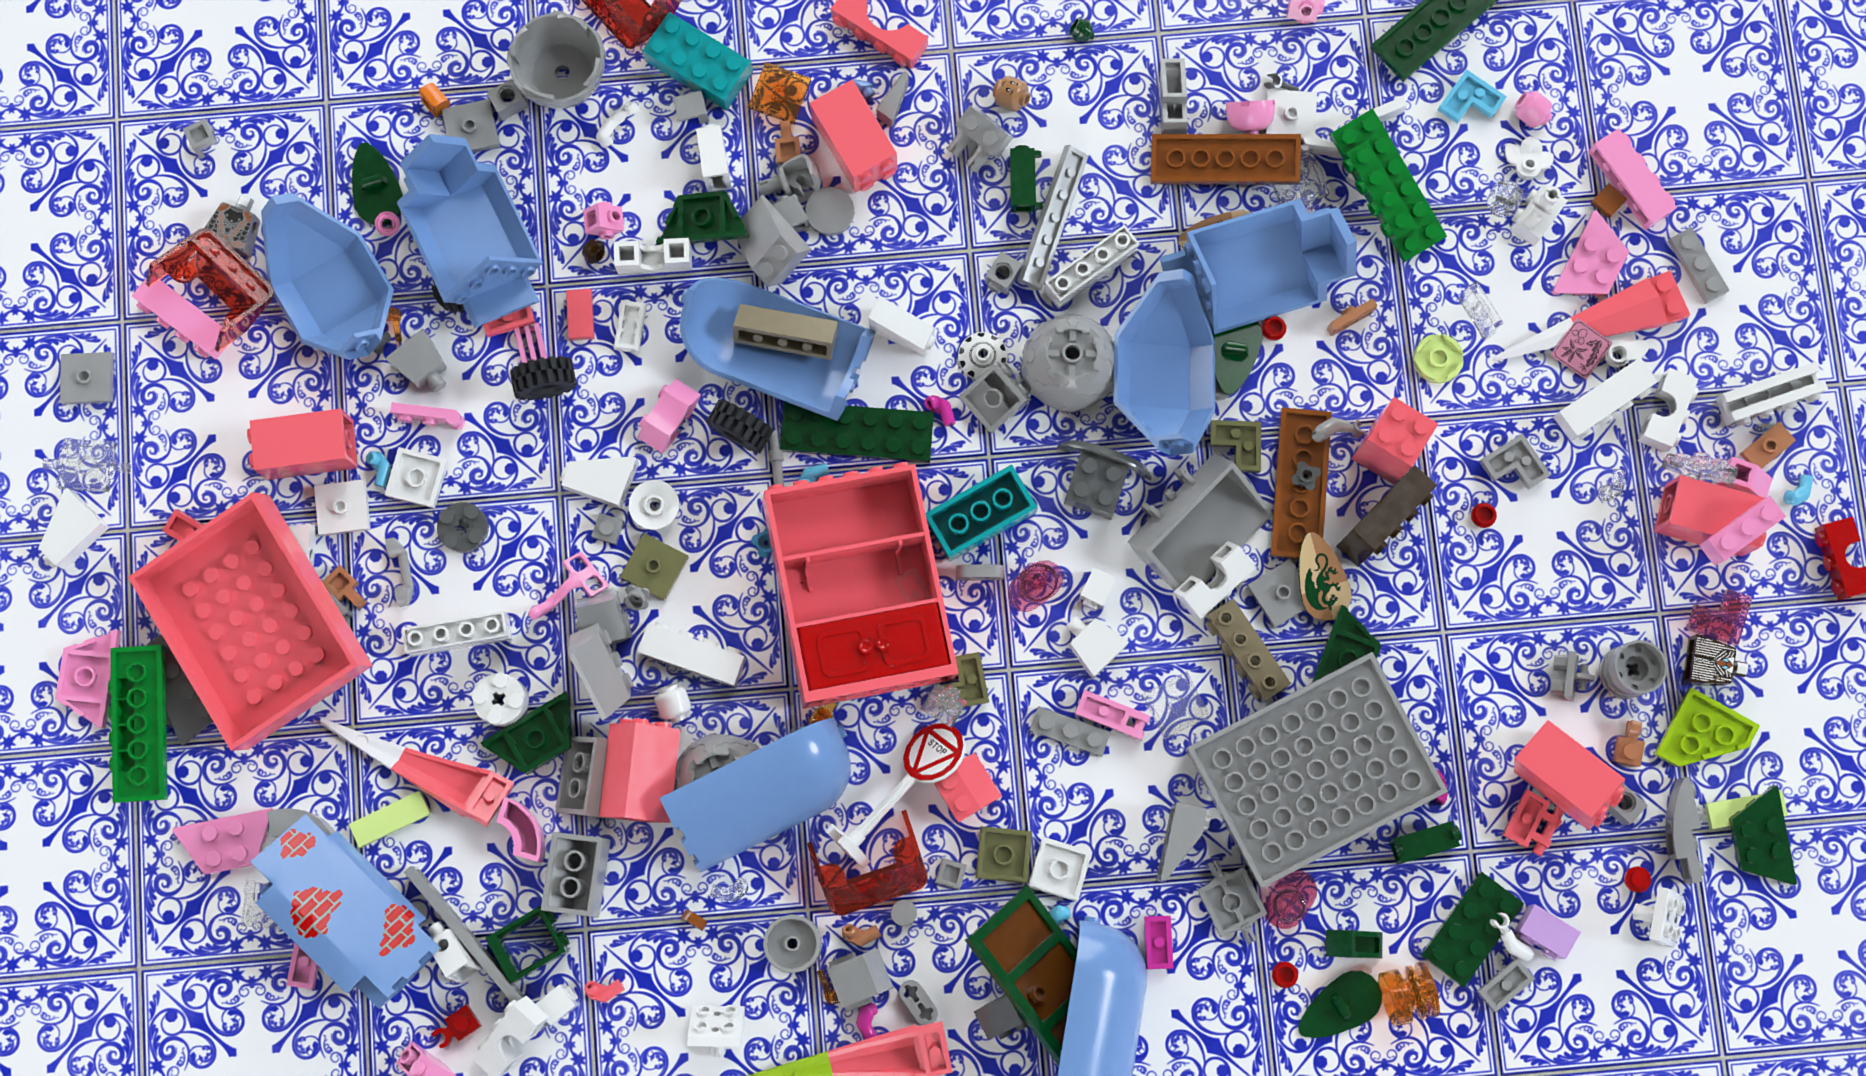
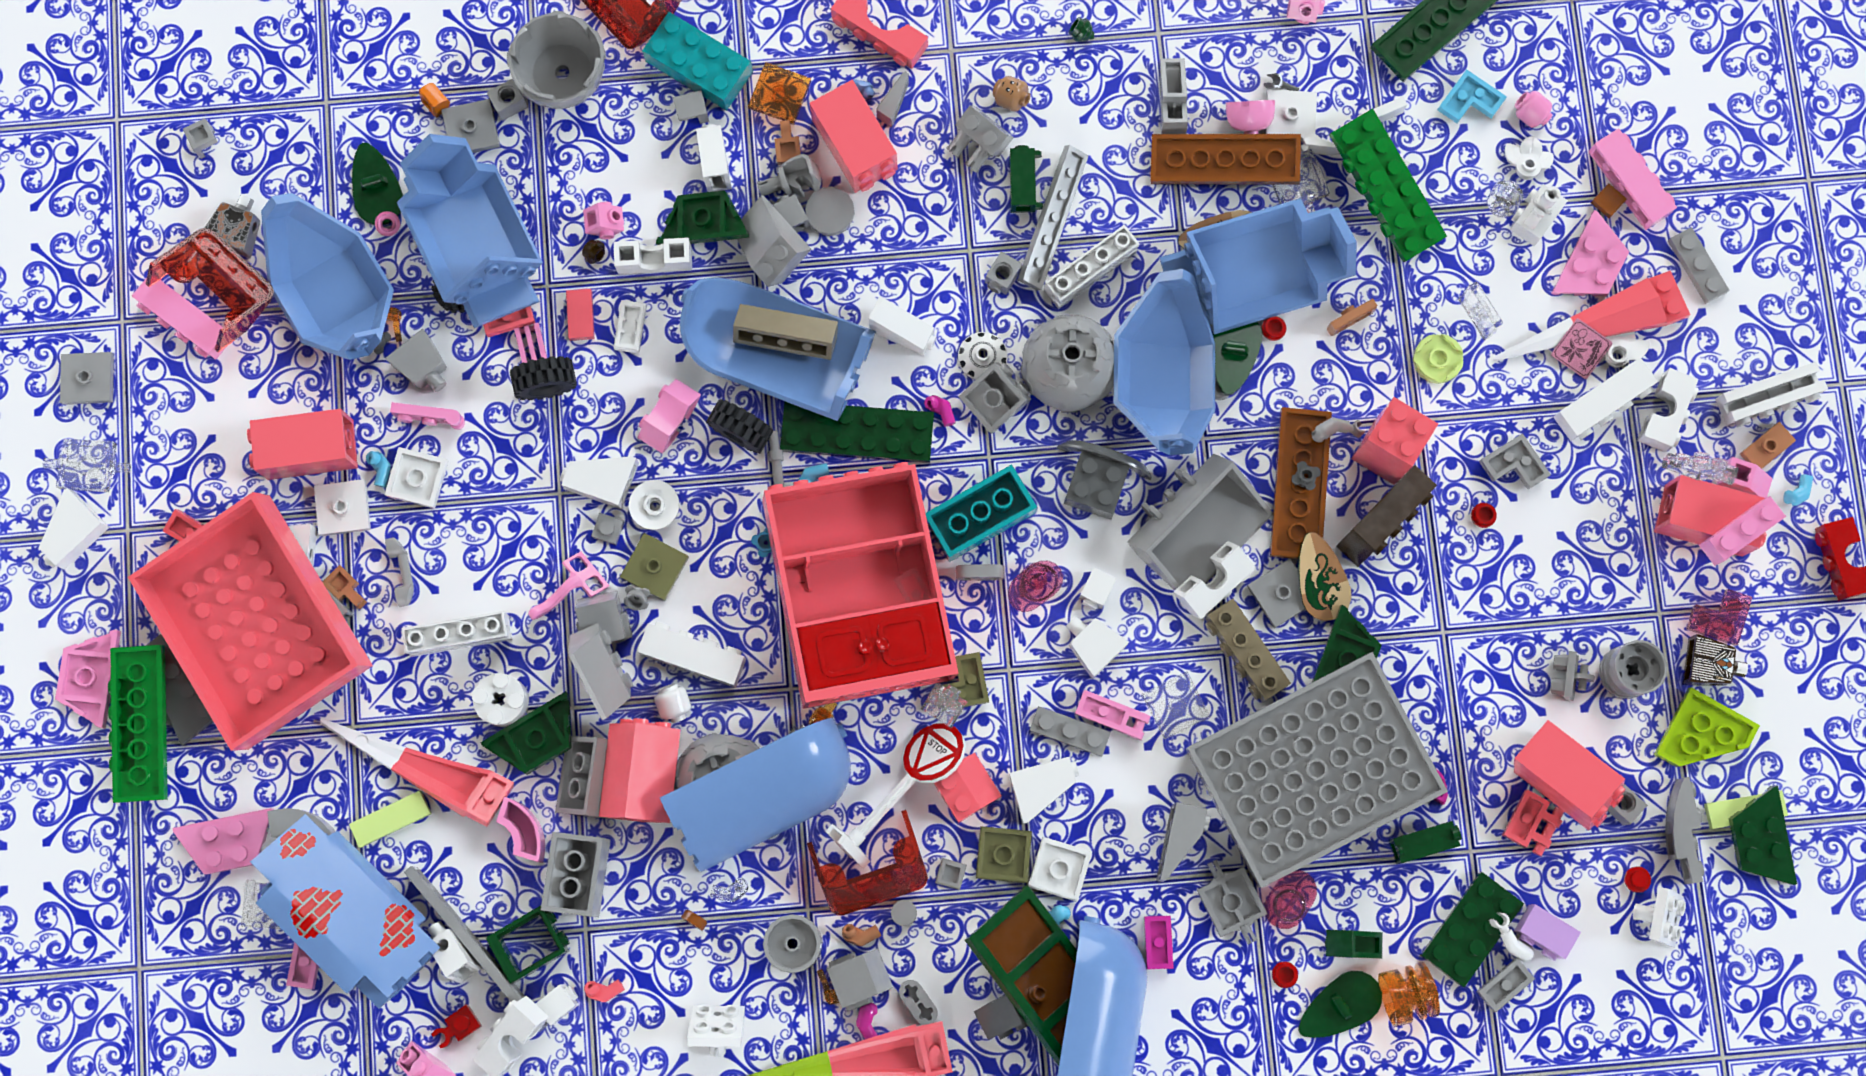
dark grey plate [437,502,489,553] -> none
white arm [596,102,641,148] -> none
olive plate [1210,420,1261,473] -> none
clear arm [1598,469,1626,501] -> none
nougat plate [1612,720,1645,767] -> none
none -> white slope [1009,757,1079,824]

